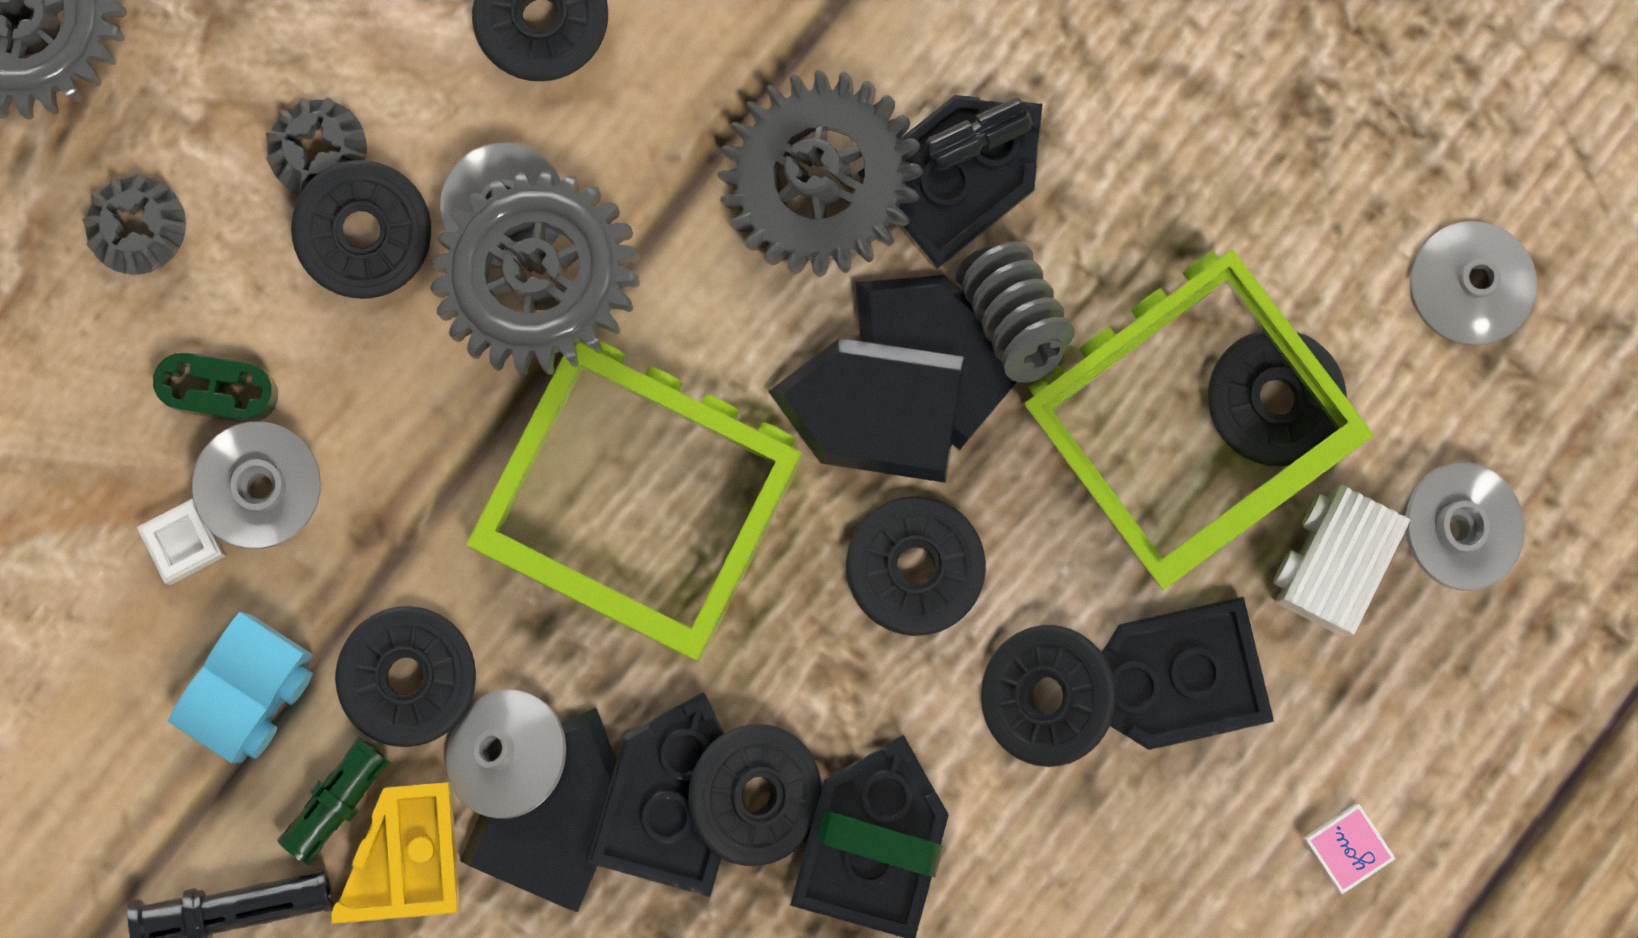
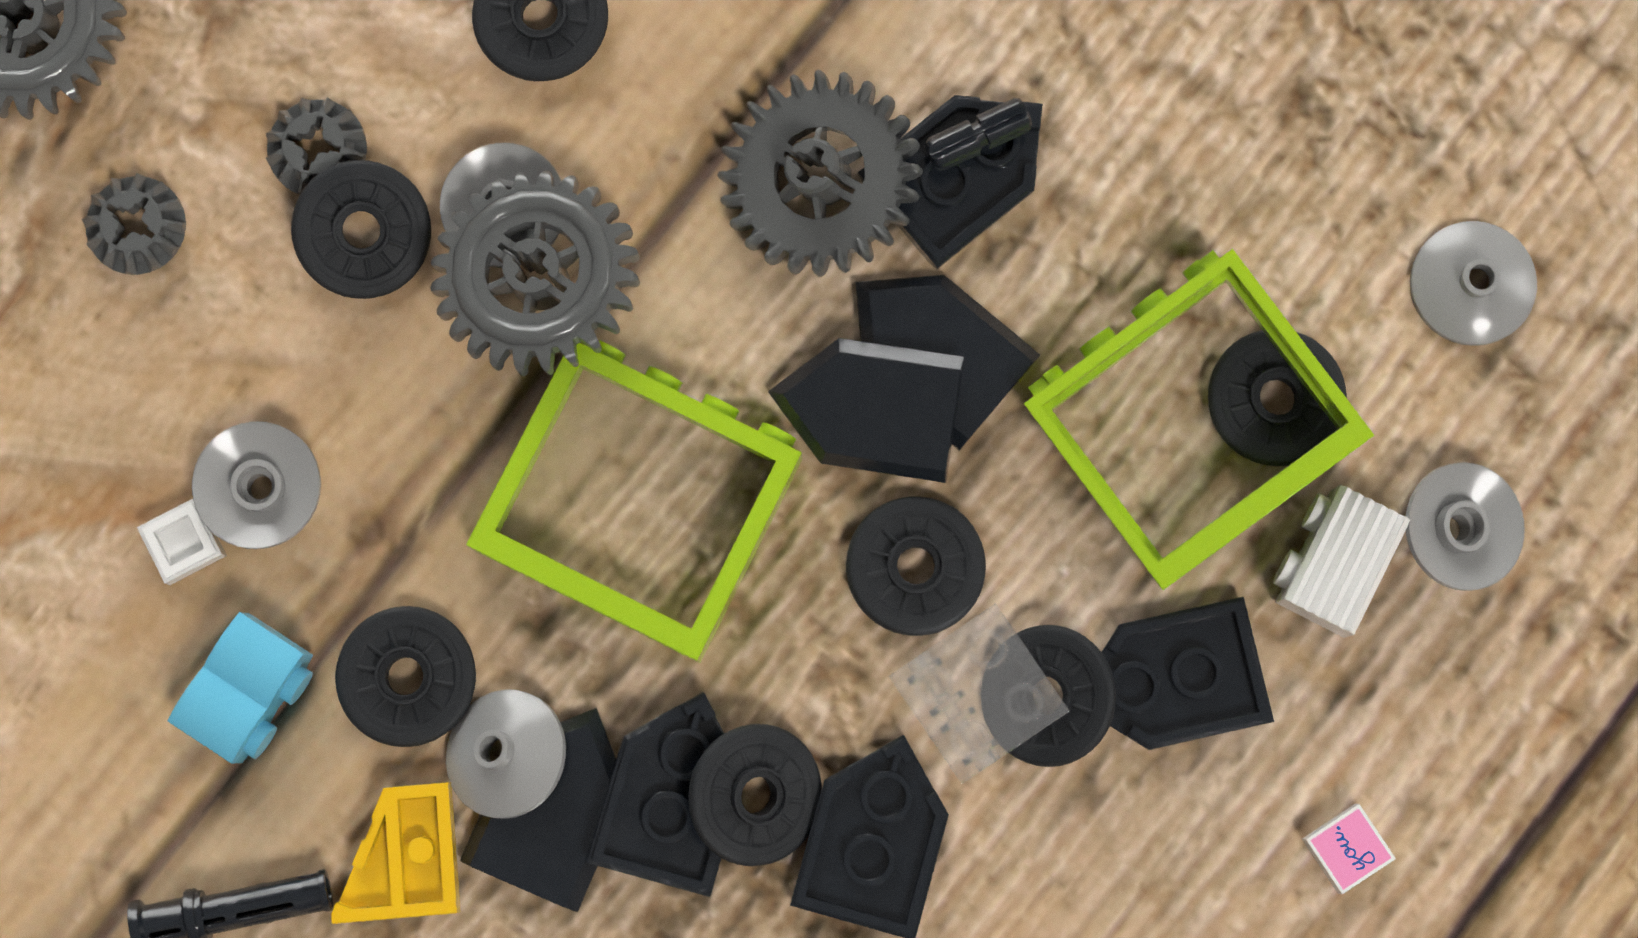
dark green beam [153,353,278,423] -> none
dark green pin [277,737,391,865] -> none
dark green beam [816,810,945,878] -> none
dark grey piece [955,241,1074,383] -> none
none -> clear hinge [889,603,1069,784]

